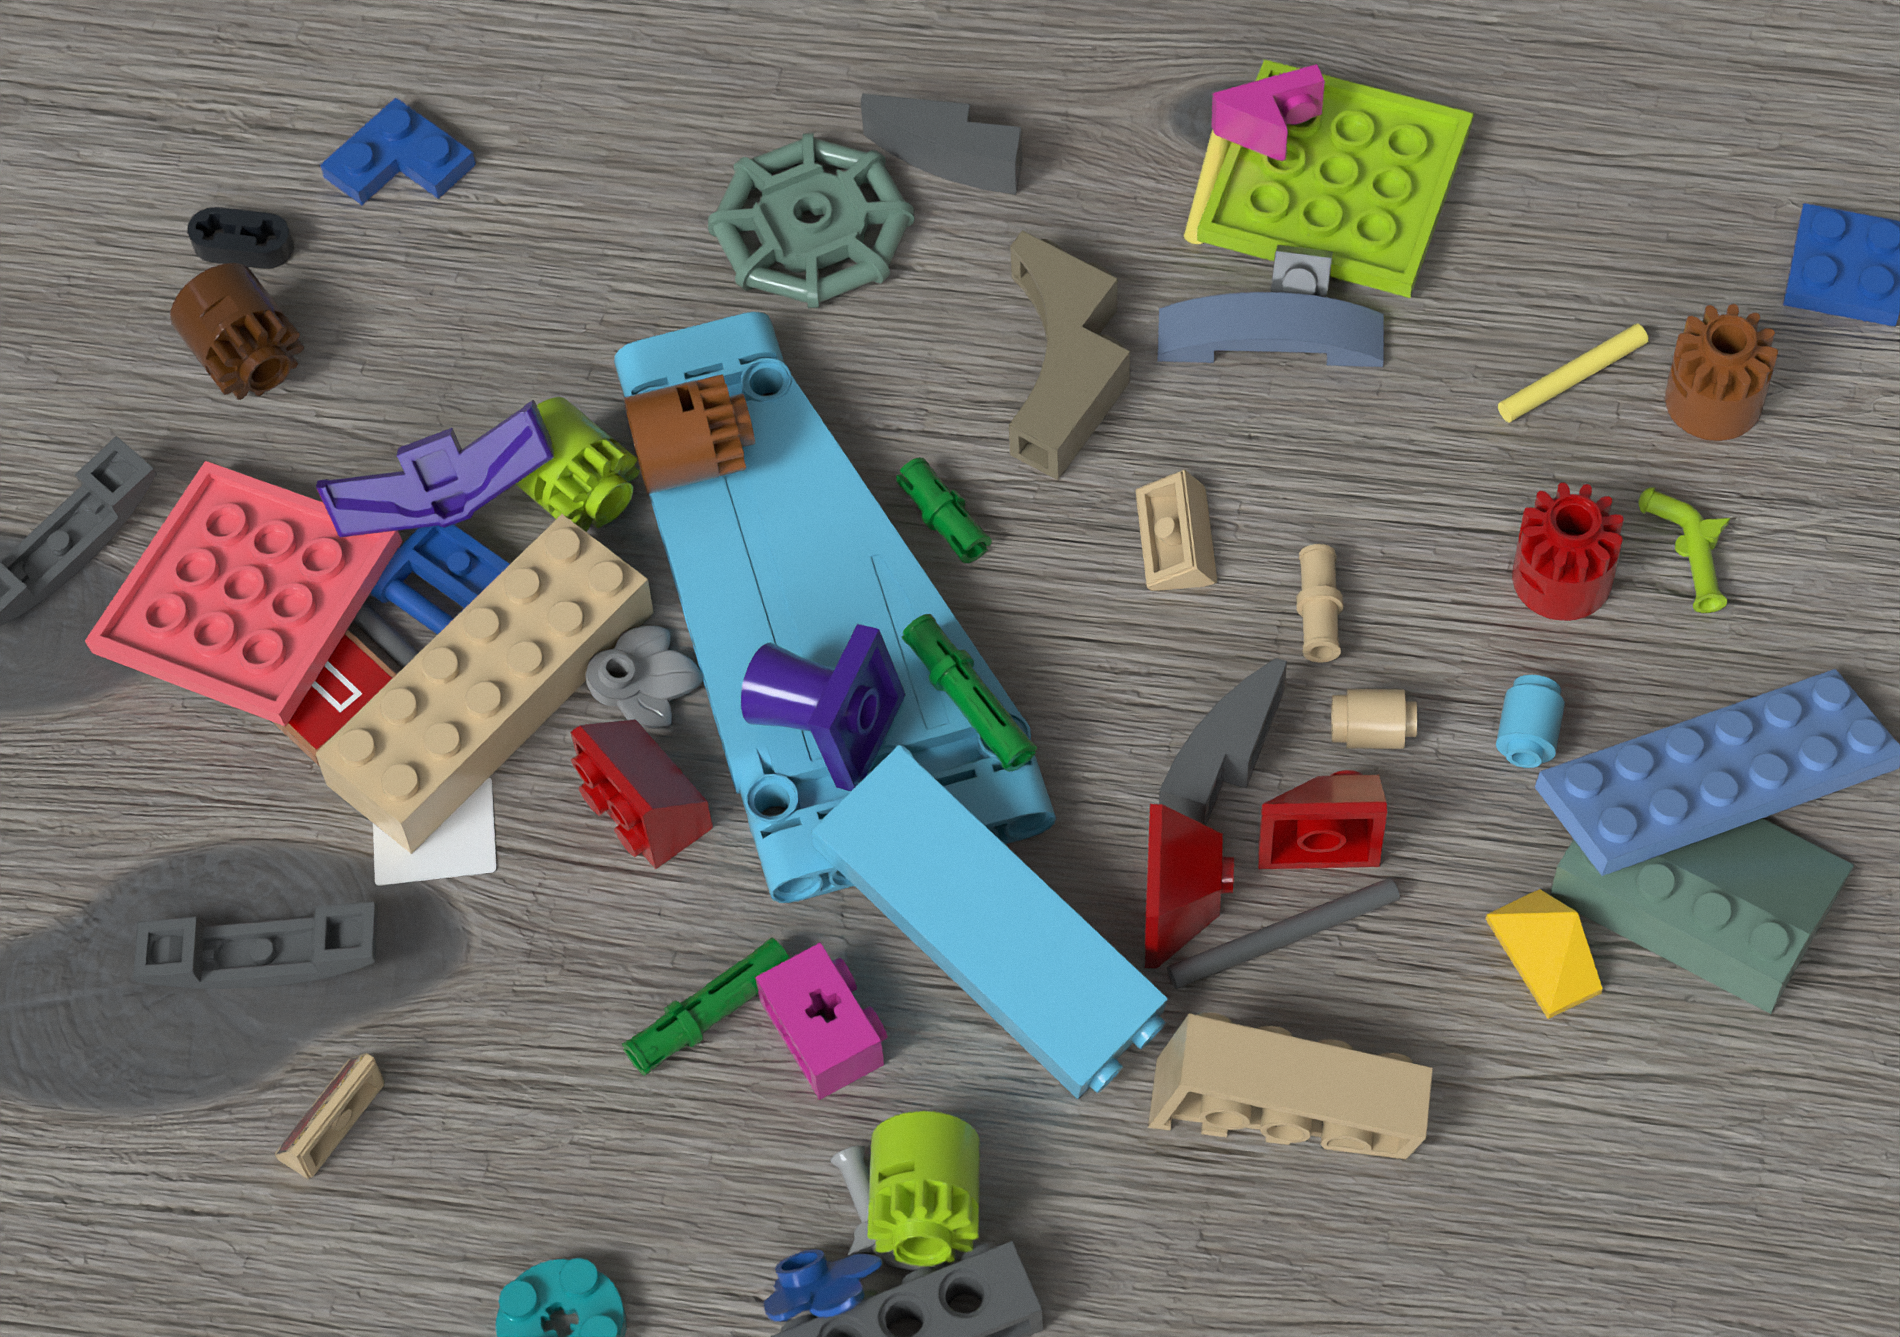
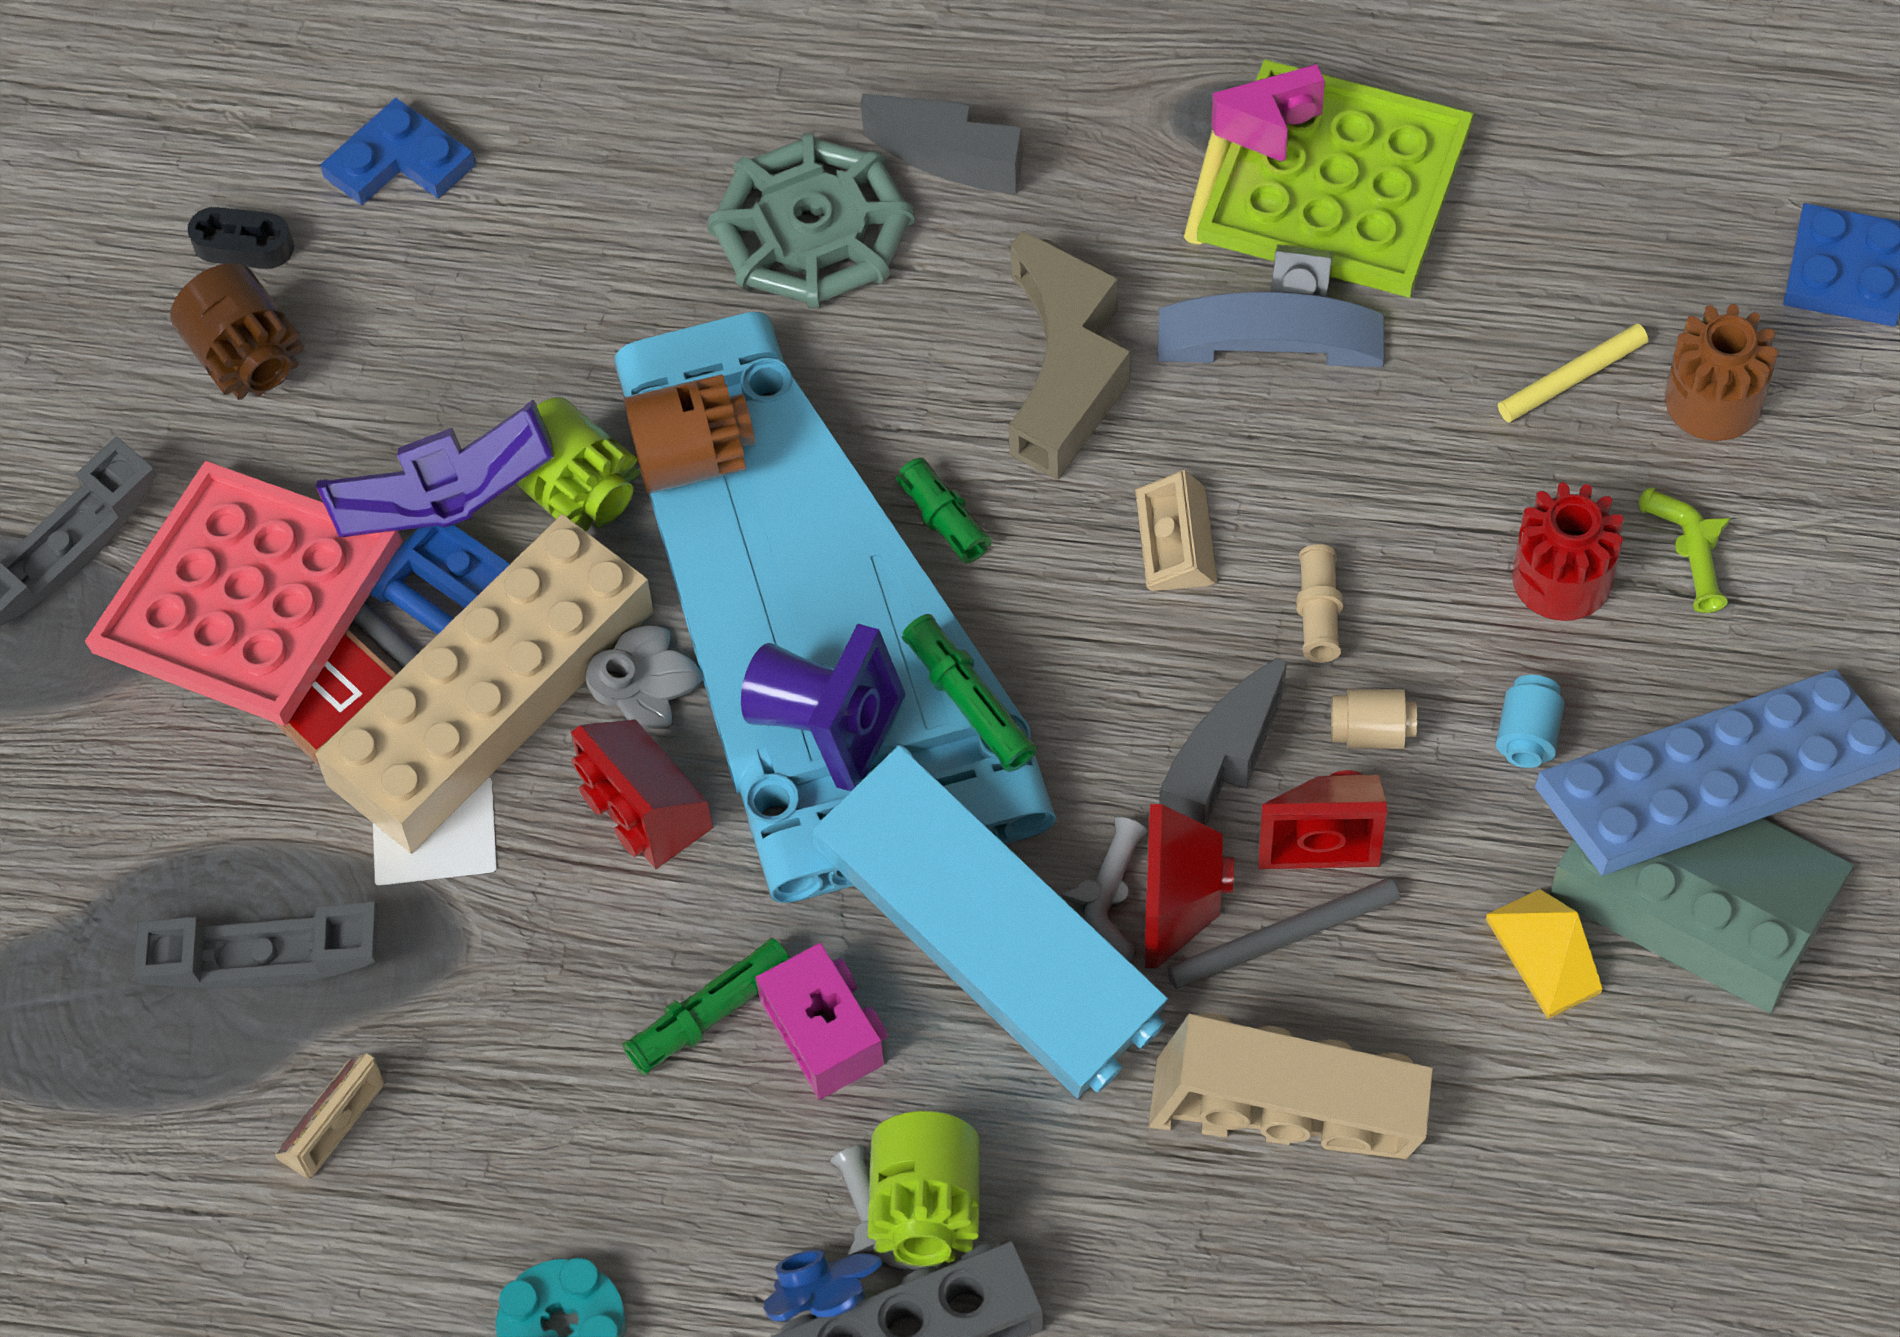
none -> light grey piece [1062,817,1148,962]

